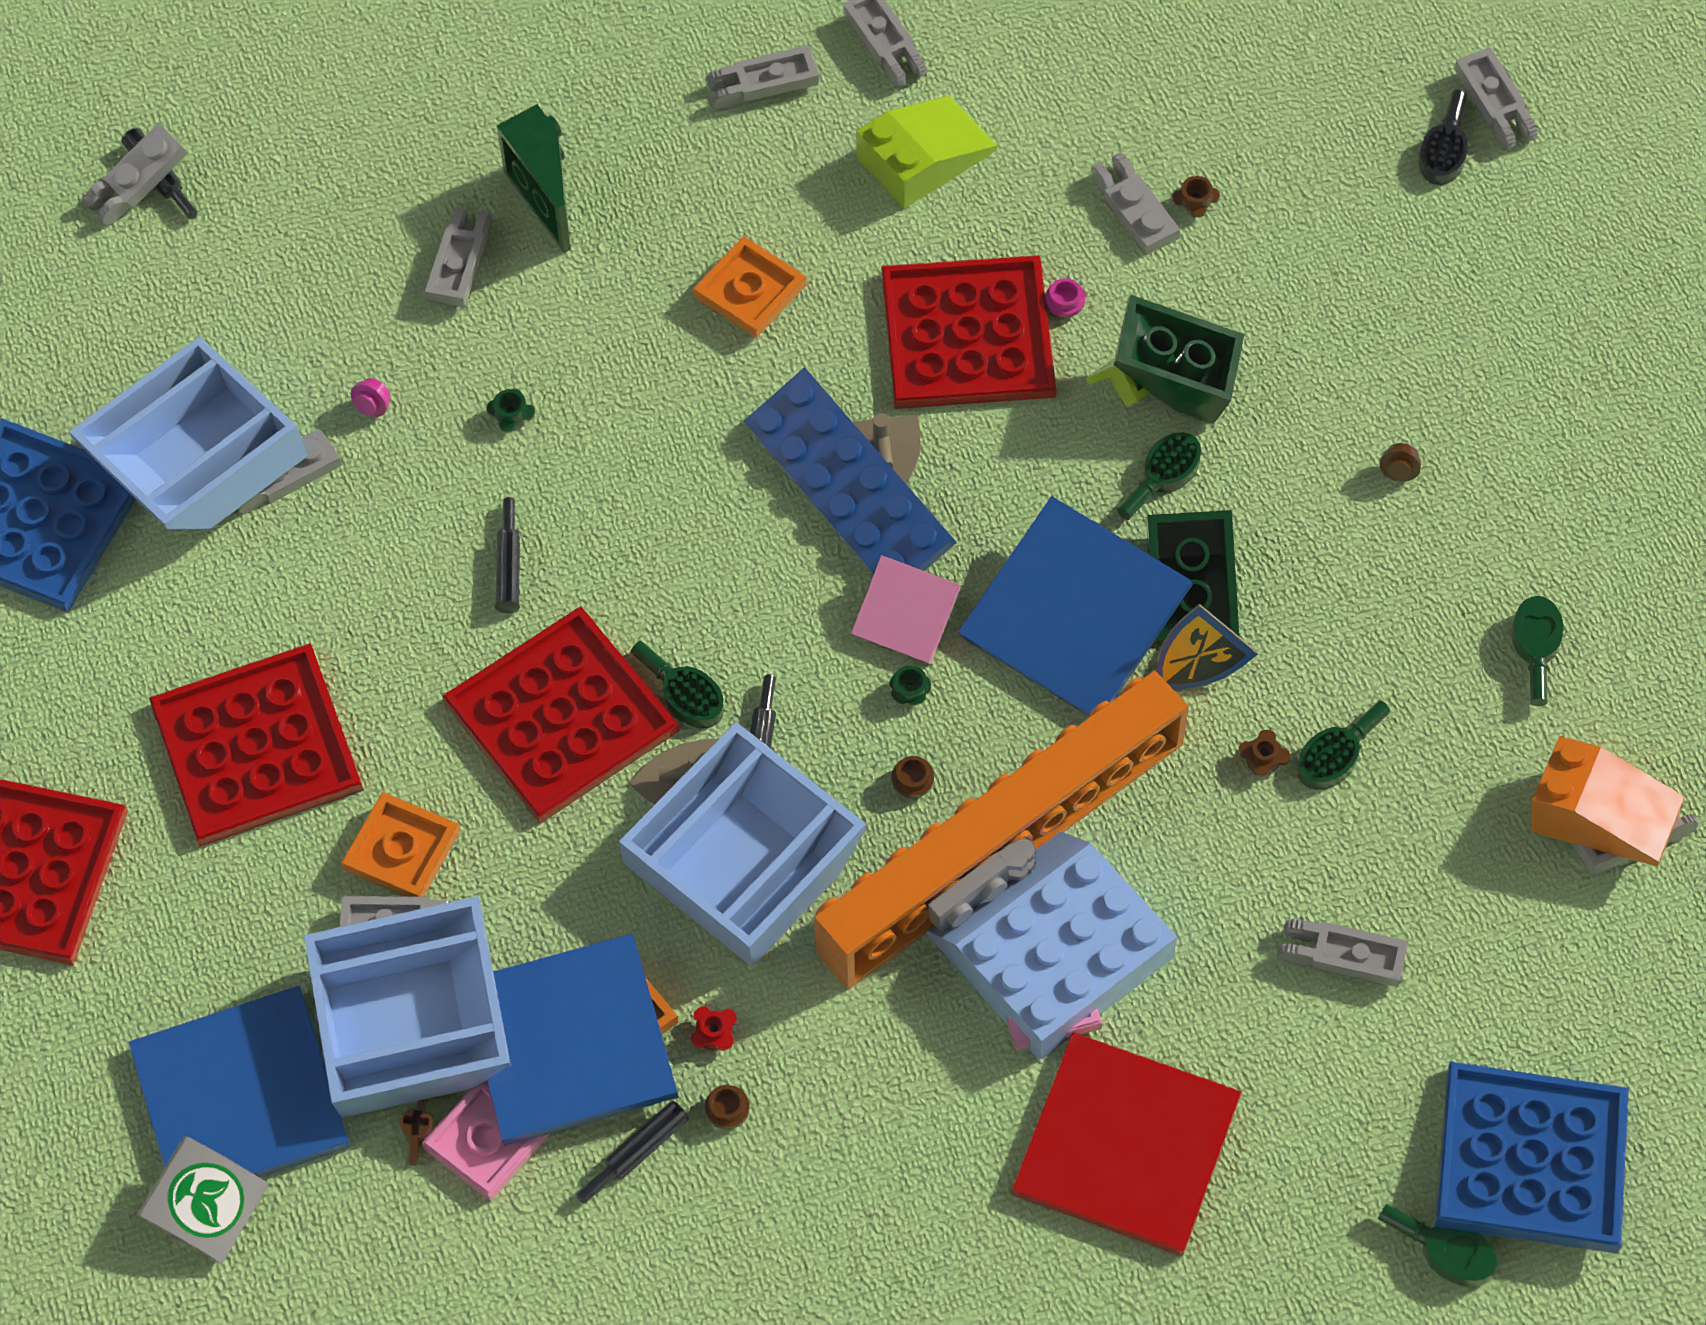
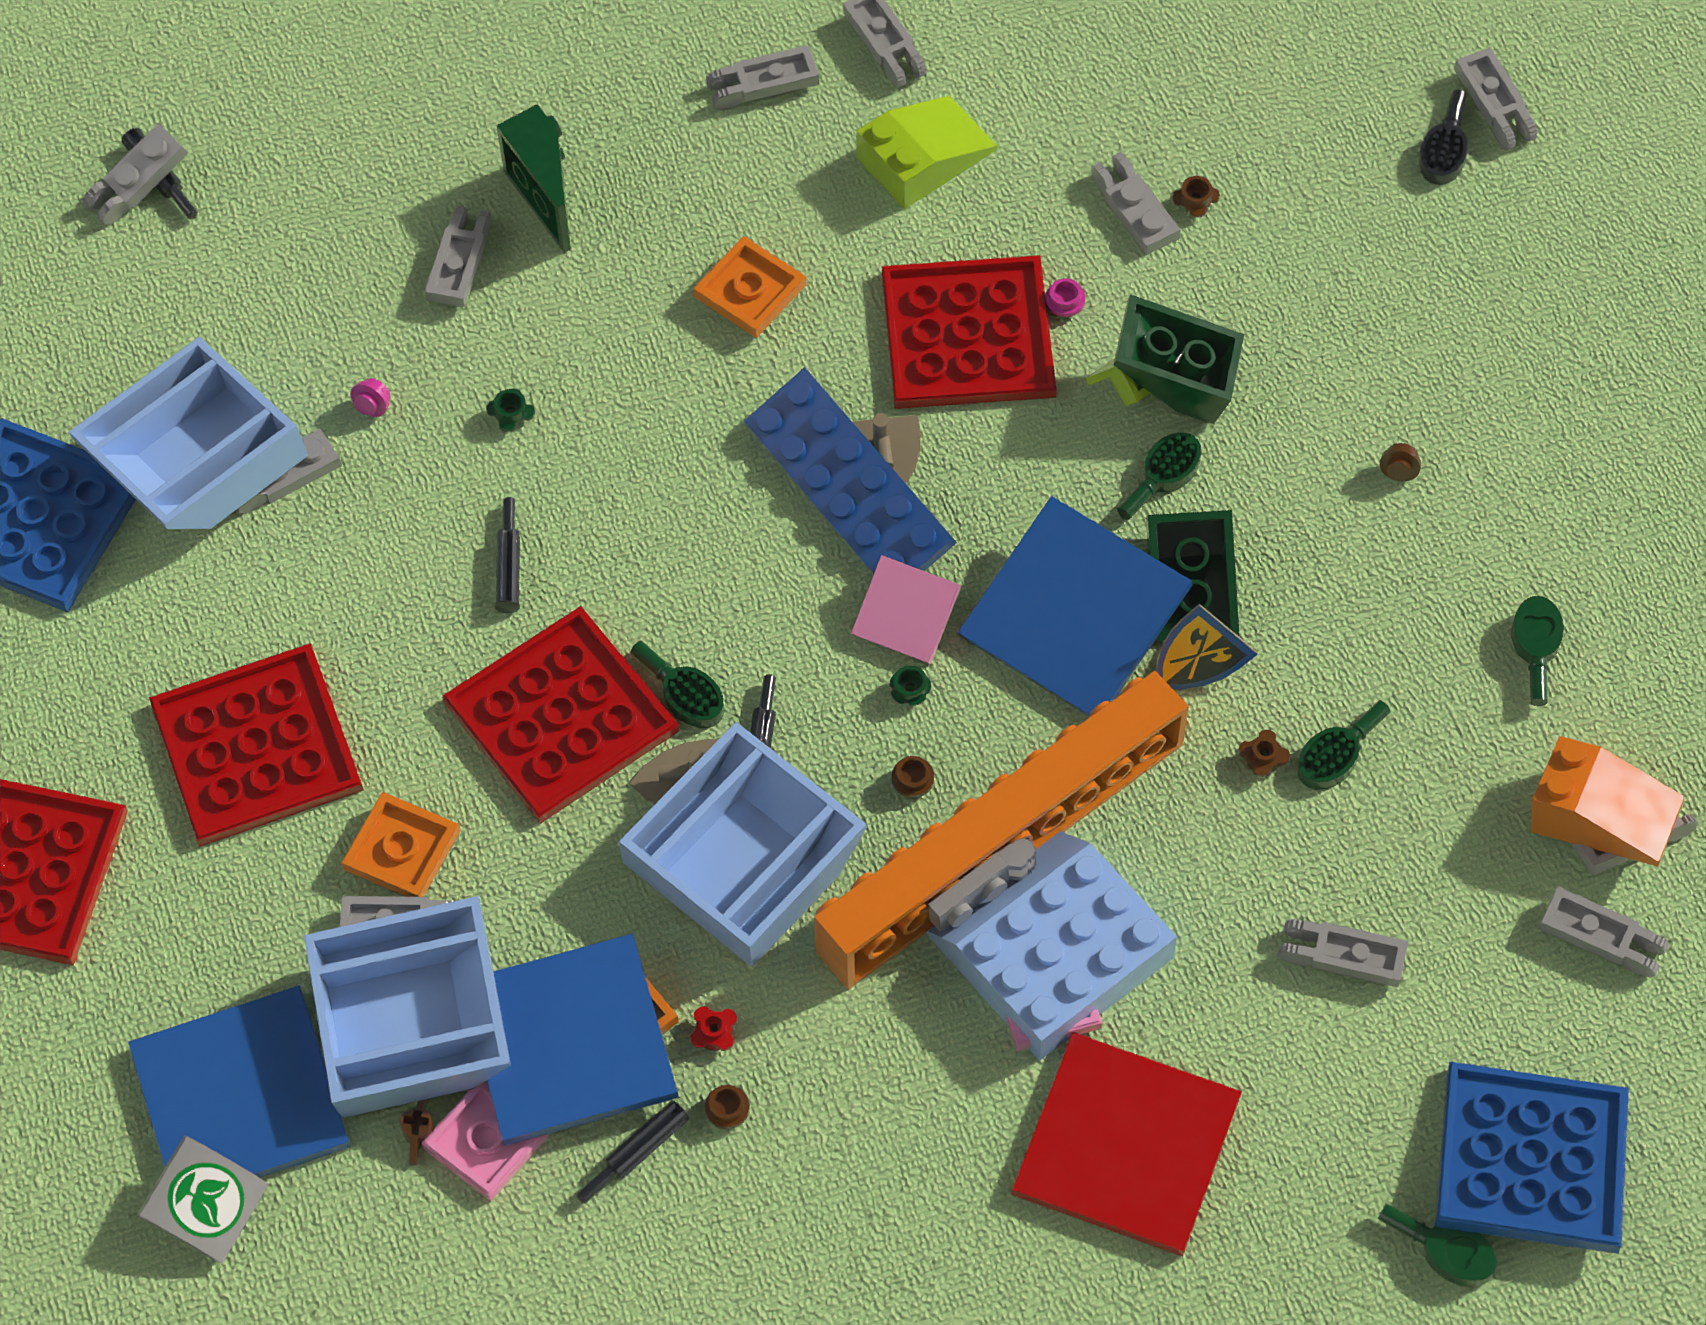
none -> light grey hinge [1539,886,1669,978]

